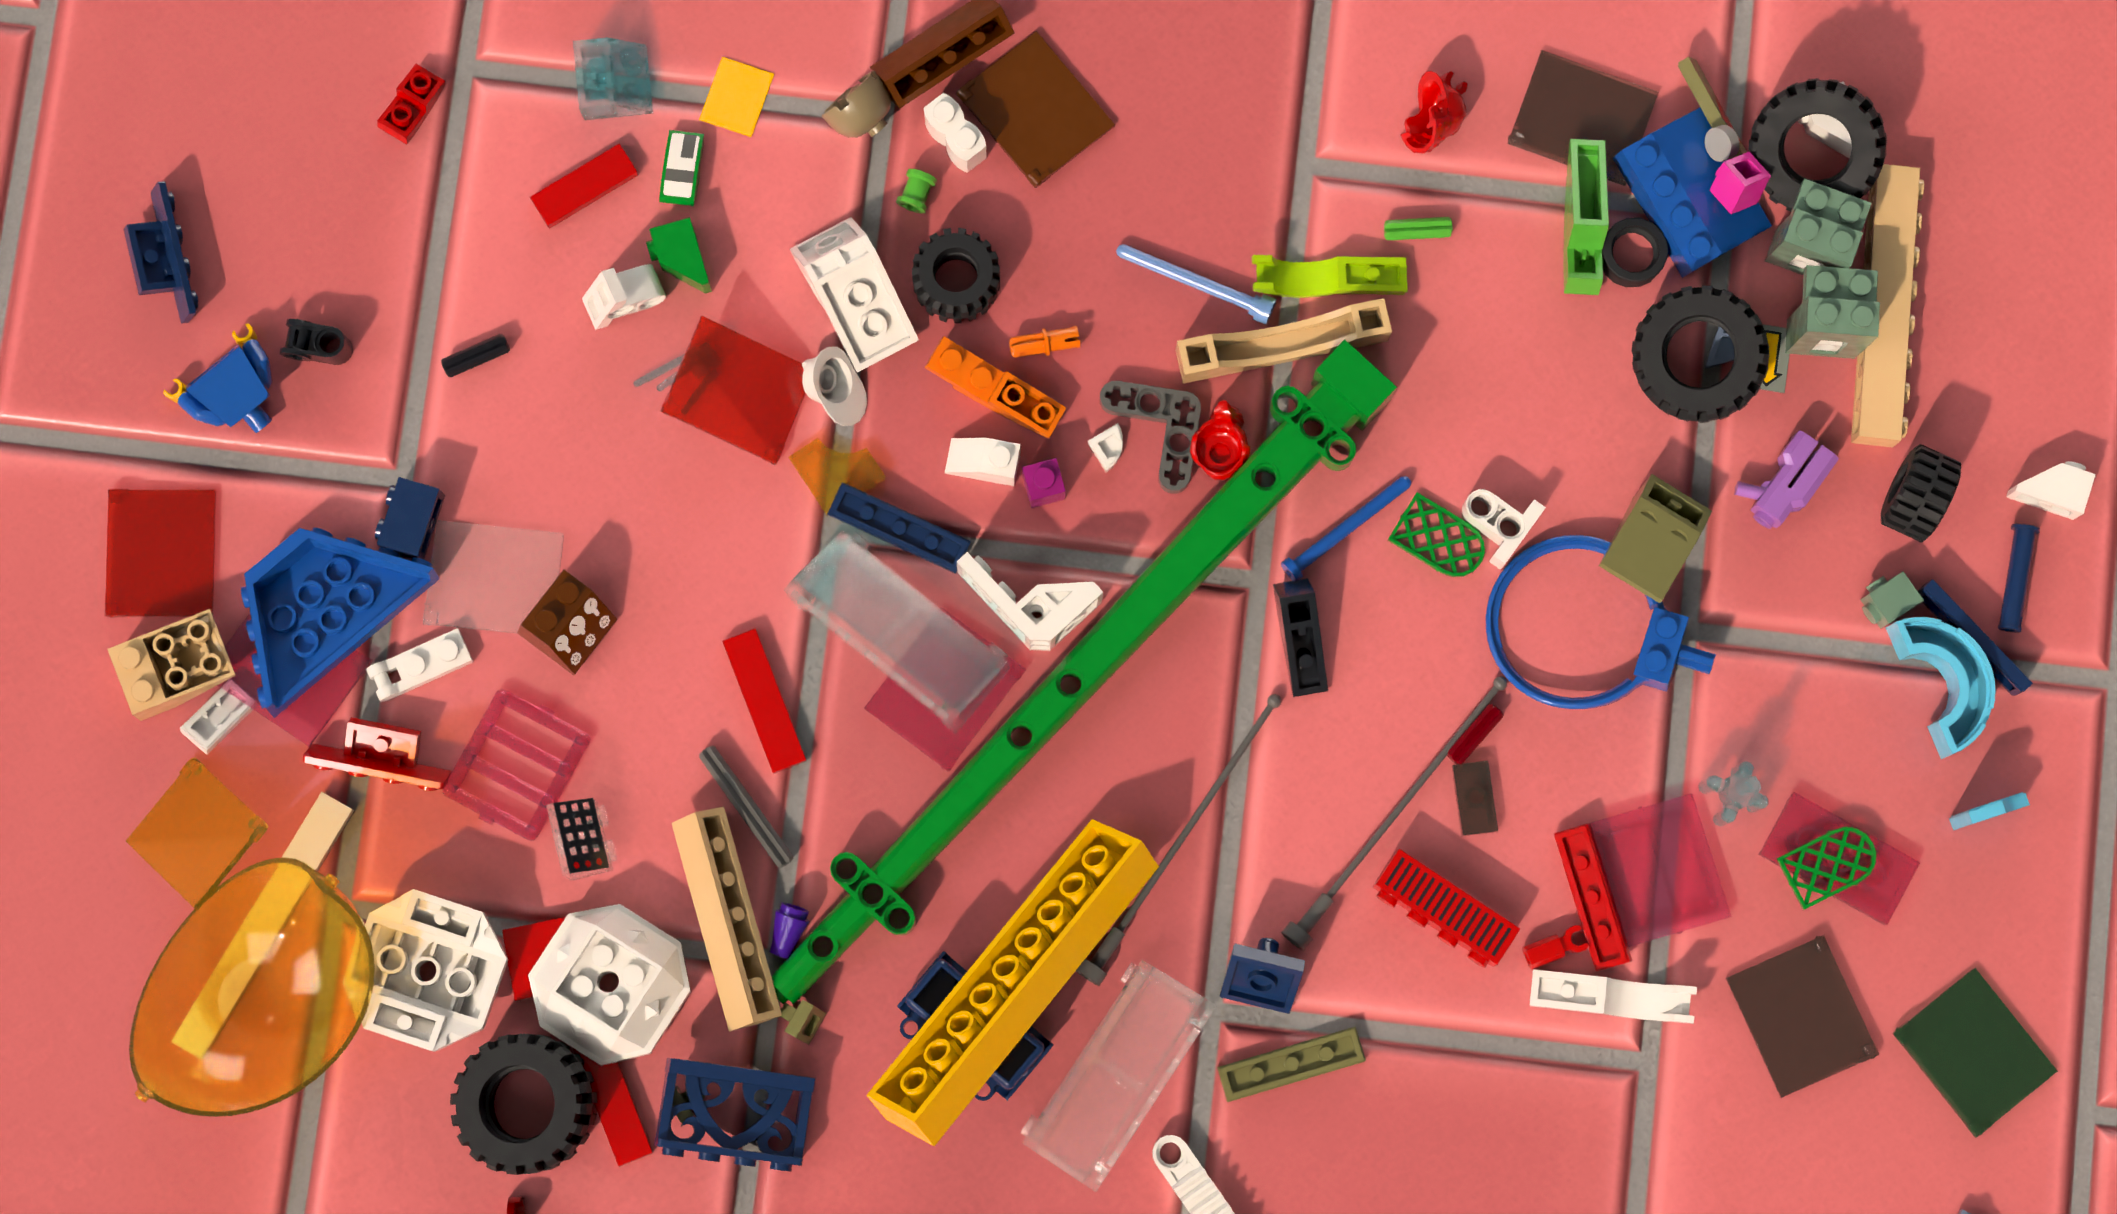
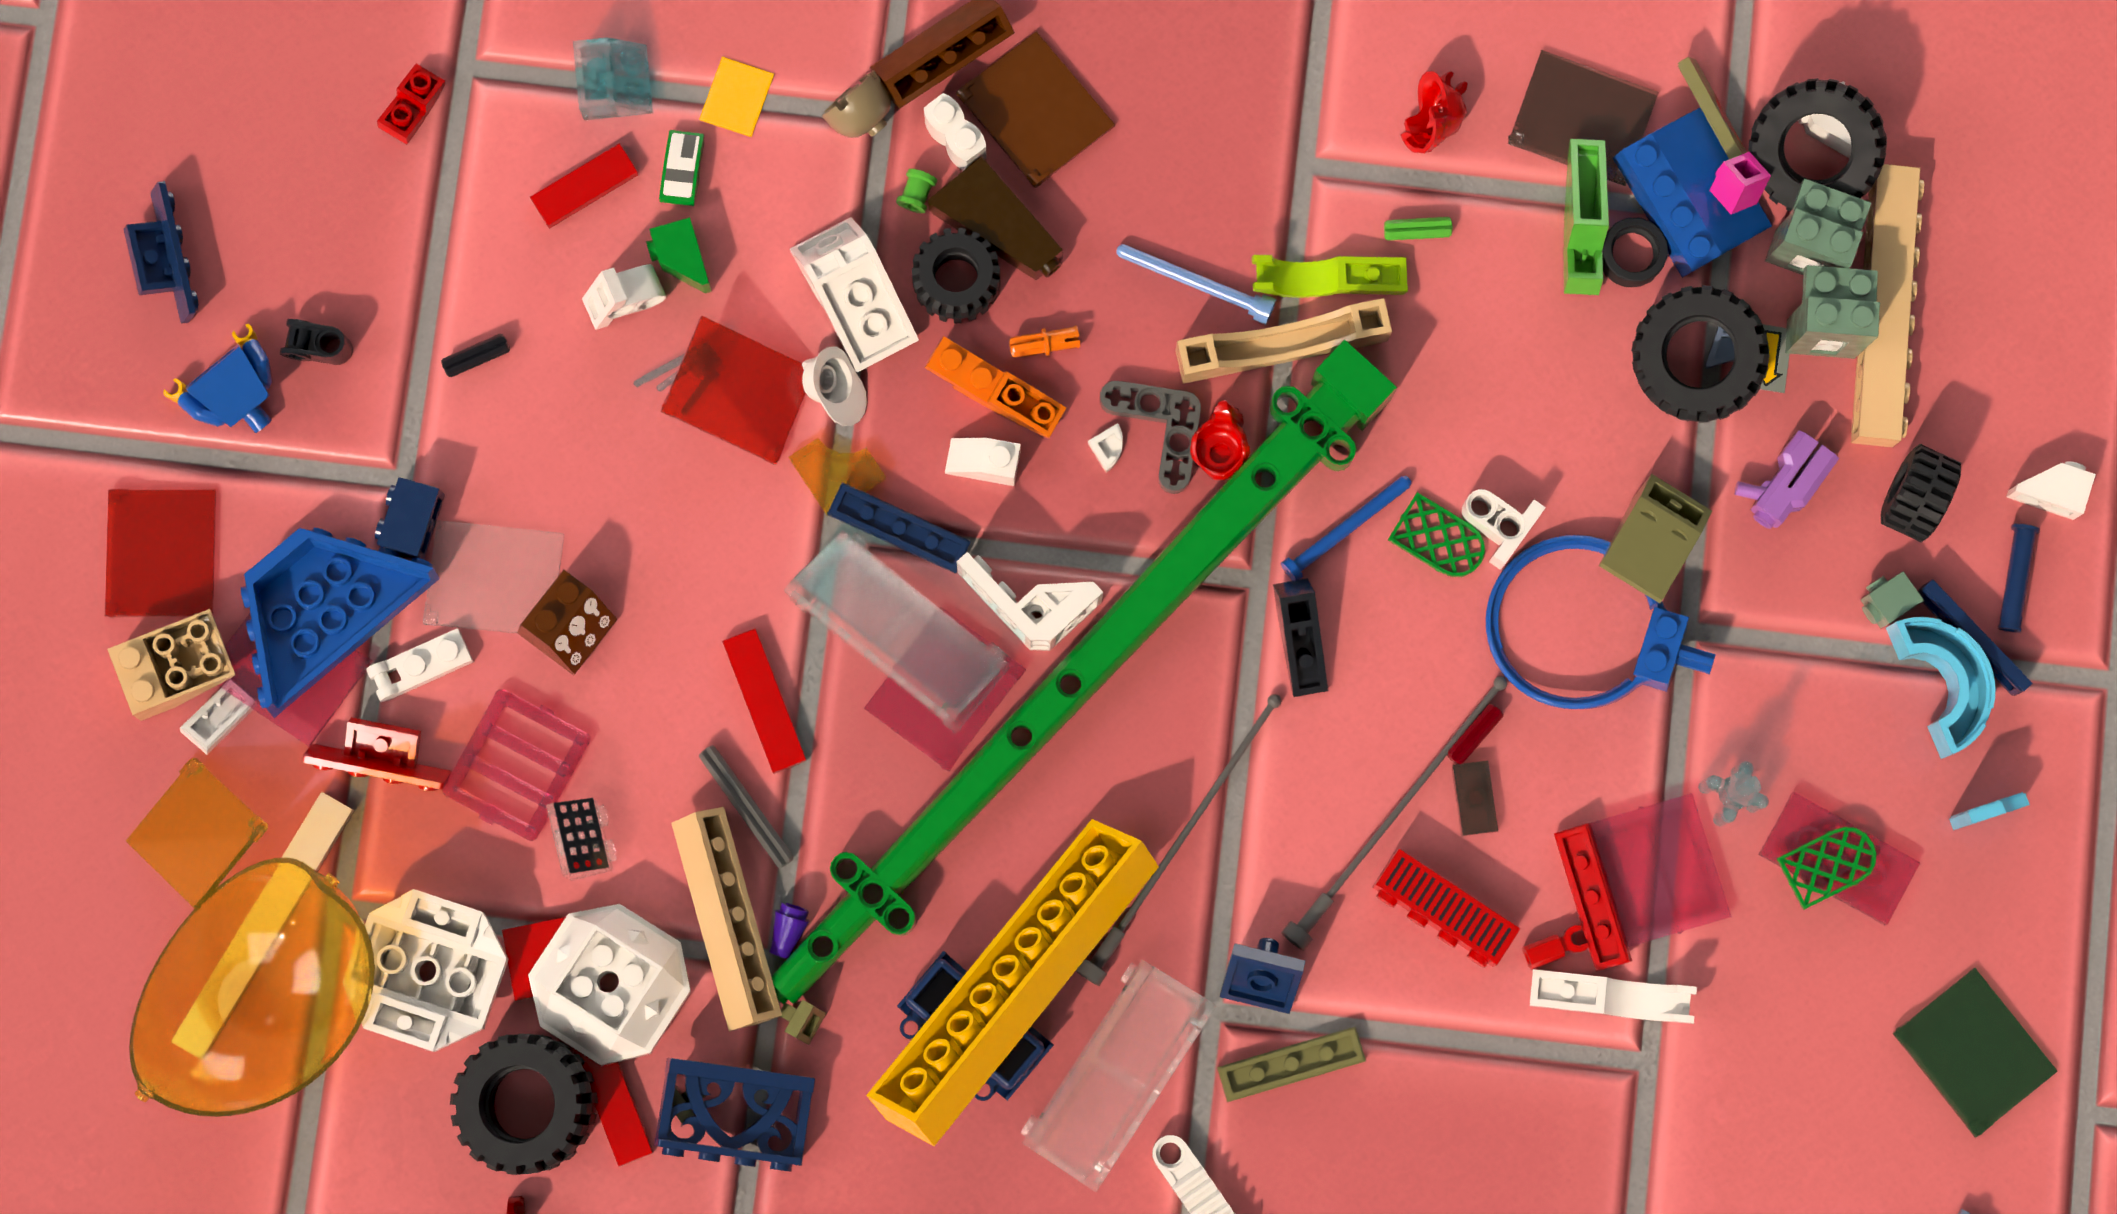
magenta brick [1022,458,1066,508] -> none
light grey tile [1705,125,1740,162] -> none
clear smoke piece [1726,935,1879,1098] -> none
none -> dark brown slope [928,156,1063,280]

